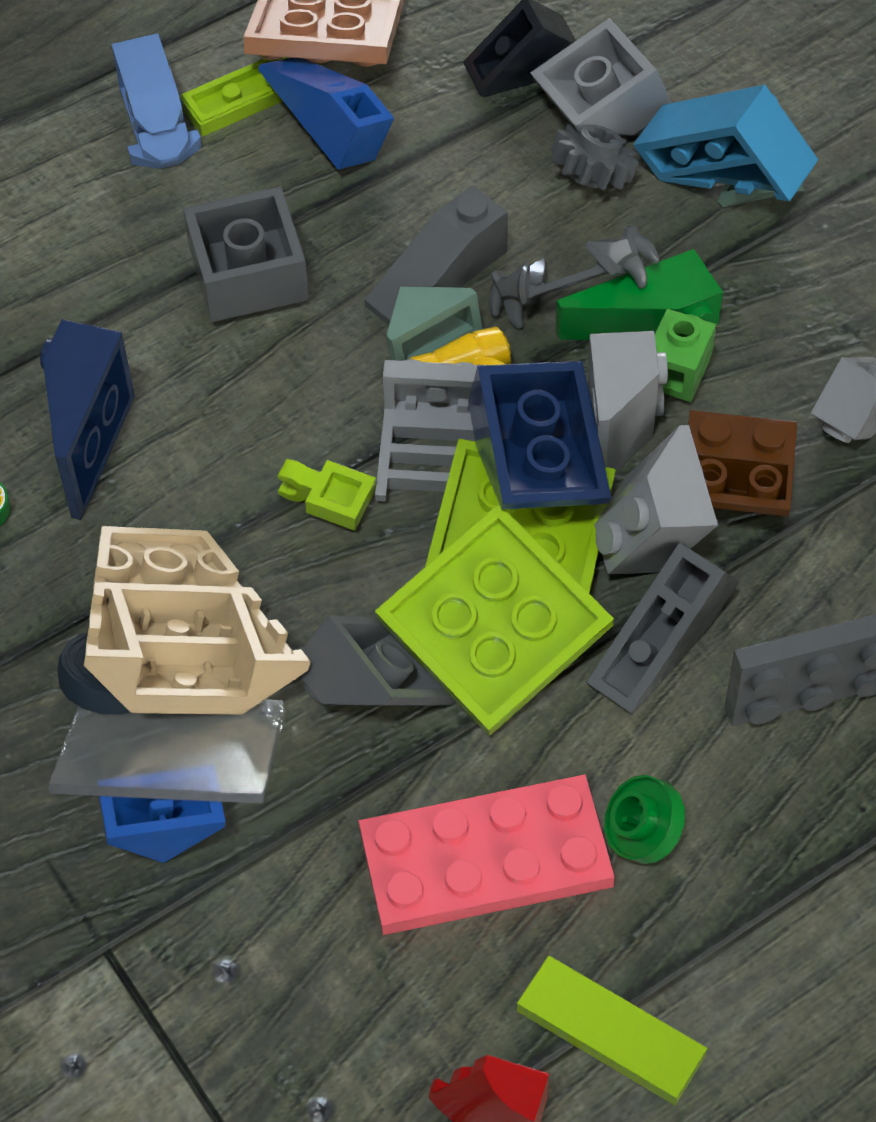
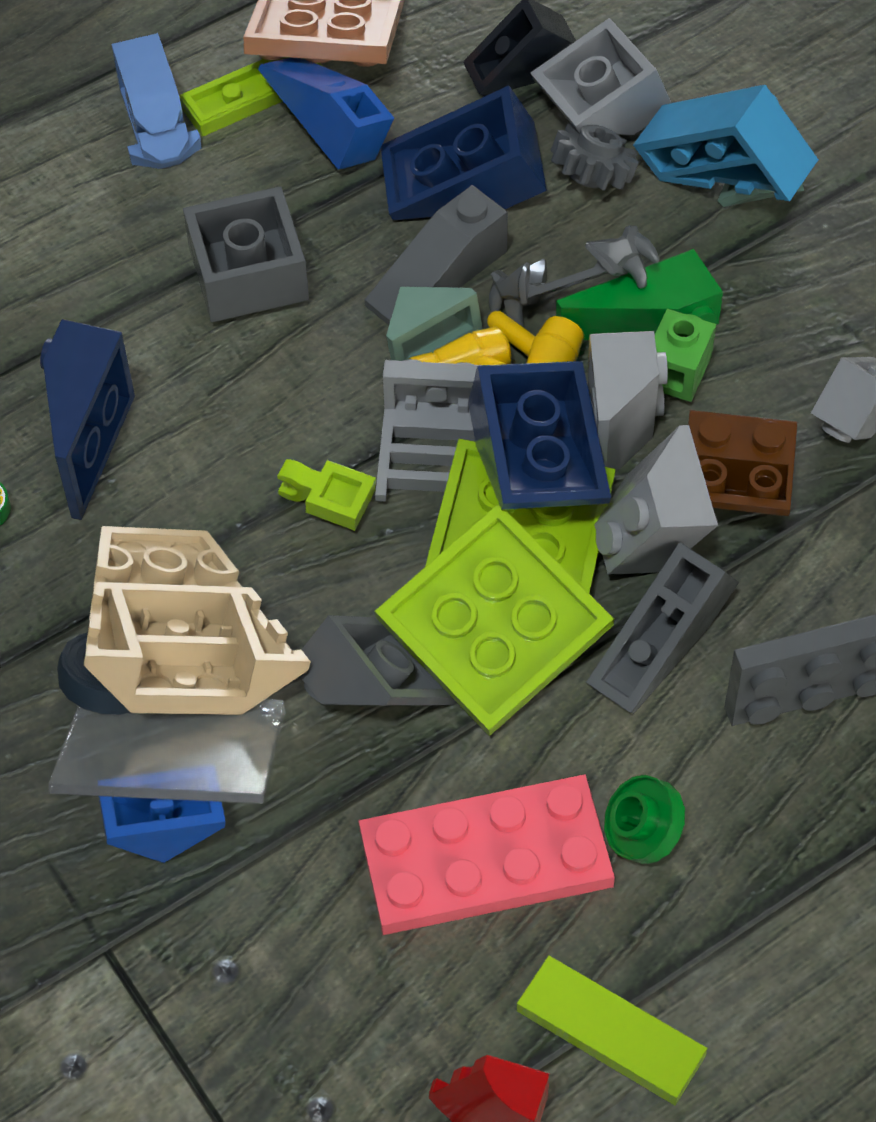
none -> dark blue slope [381,85,547,220]
none -> yellow piece [487,311,584,363]

